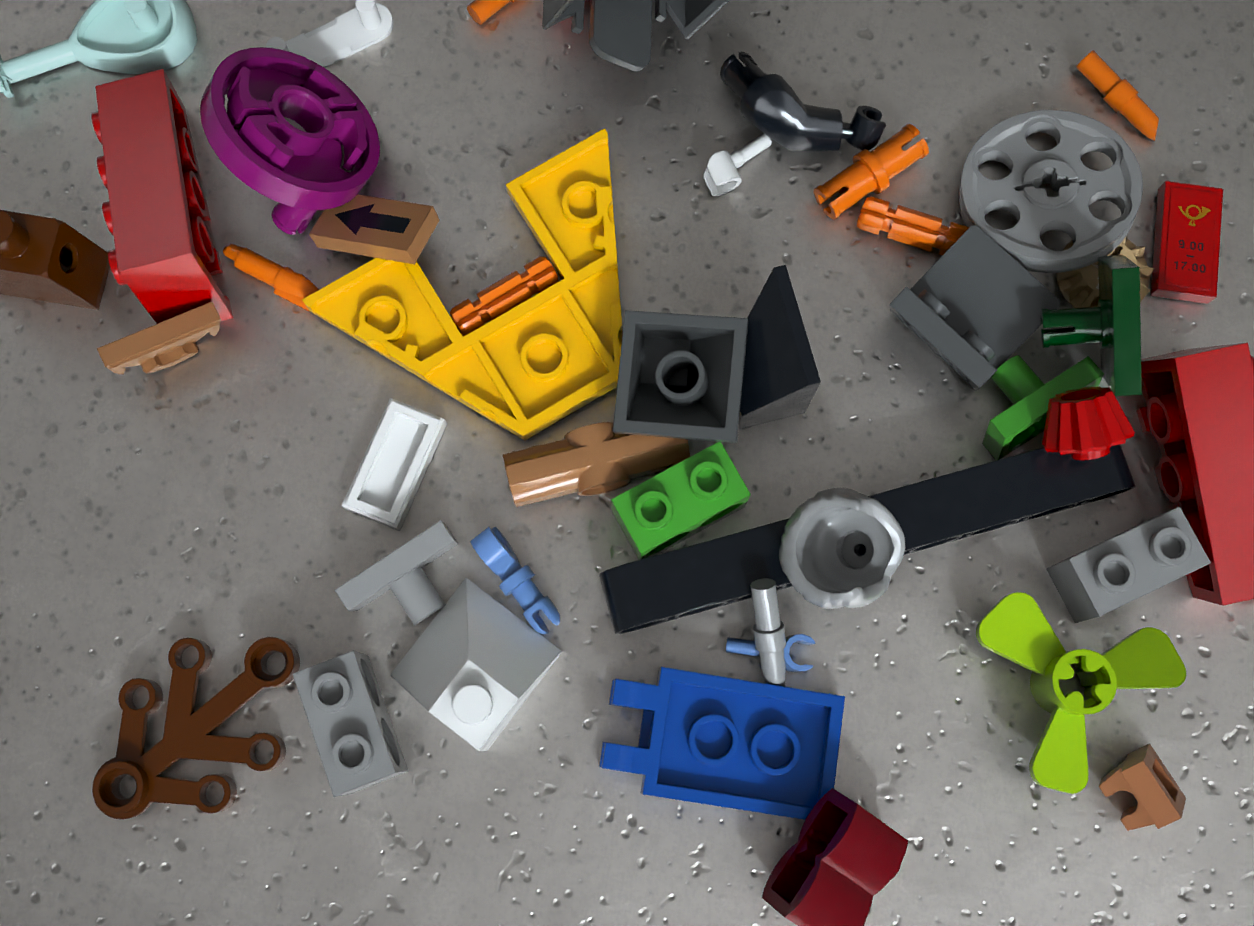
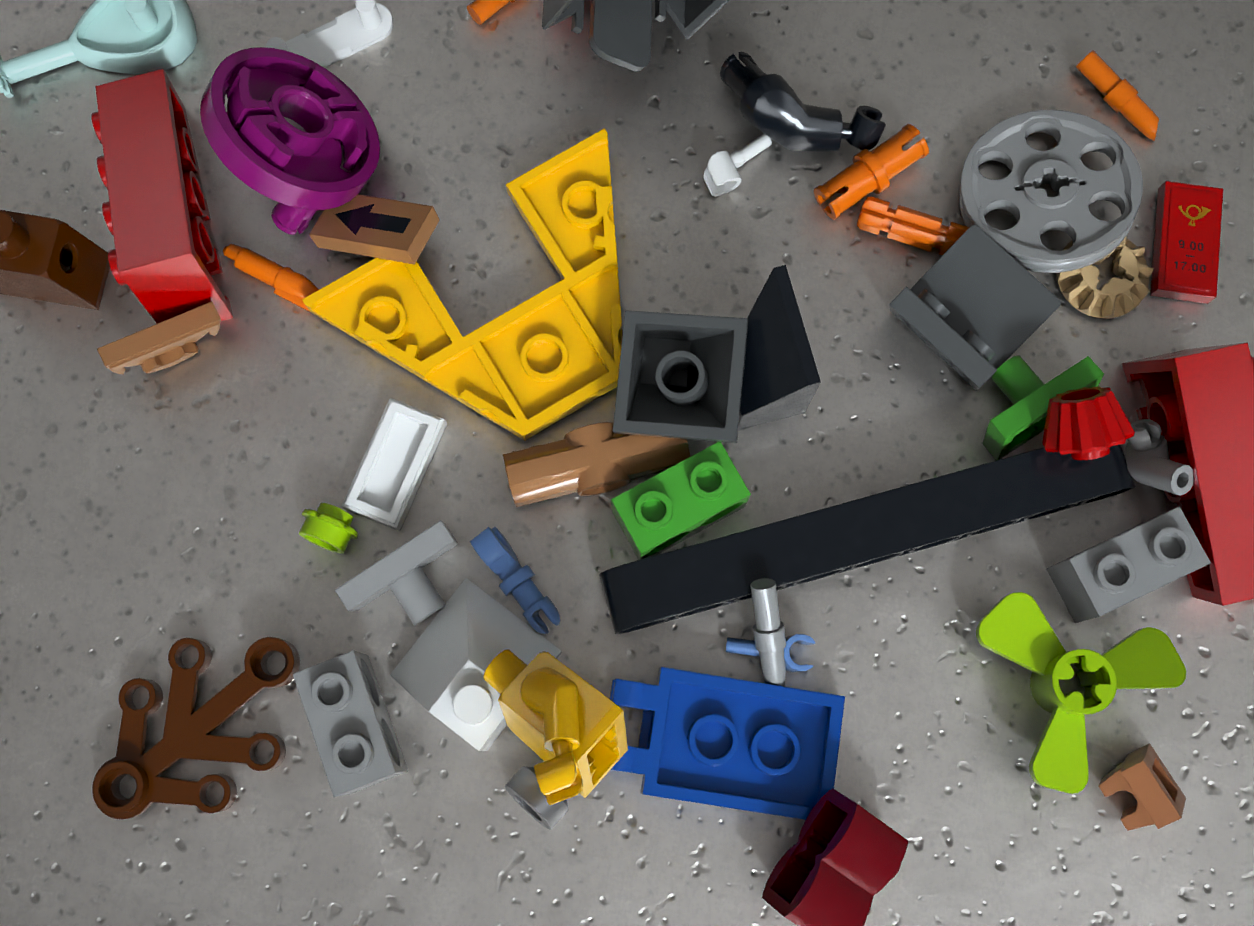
orange axle [450,256,559,337] -> none
light grey piece [779,488,905,609] -> none
dark green tile [1041,255,1142,396] -> none
none -> lime plate [299,503,358,554]
none -> yellow torso [483,649,628,830]
none -> light grey arm [1125,419,1194,495]

